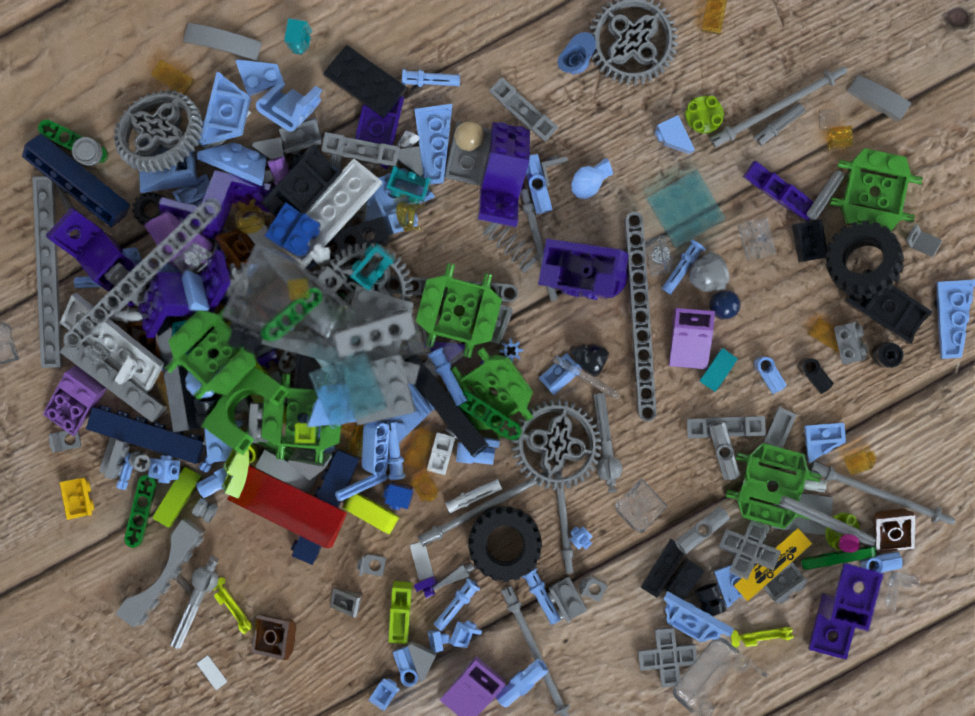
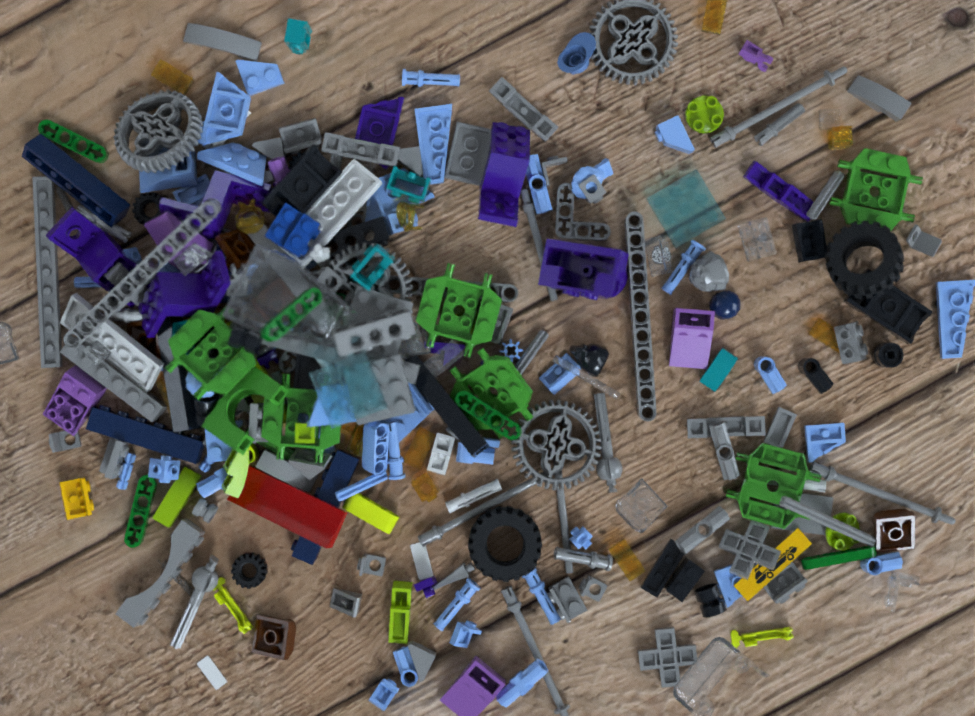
light grey wheel [72,137,103,166] -> none
white tile [115,355,139,385] -> none
light grey bush [128,451,151,472] -> none
light blue slope [182,270,209,310] -> none
light blue piece [256,82,322,131] -> none
clear yellow bracket [287,278,310,300] -> none
black plate [323,44,407,119] -> none
blue brick [383,481,415,510] -> none
white tile [396,130,420,149] -> none
medium blue pin [427,347,467,406] -> none
light blue tile [427,629,450,652] -> none
tan hair [454,121,485,151] -> none
light grey piece [483,222,540,273] -> none
light blue wing [664,591,734,642] -> none
dark purple bracket [808,562,884,660] -> none
dark pink tile [839,534,859,553] -> none
clear yellow bracket [844,447,877,476] -> none
none -> white pin [76,204,132,243]
none -> black tyre [231,552,268,589]
none -> light grey axle [515,330,549,375]
none -> light grey pin [553,547,613,571]
none -> light grey beam [555,183,611,241]
none -> light grey bracket [579,175,606,204]
none -> clear yellow plate [608,538,645,581]
none -> medium lavender plate [739,40,773,72]

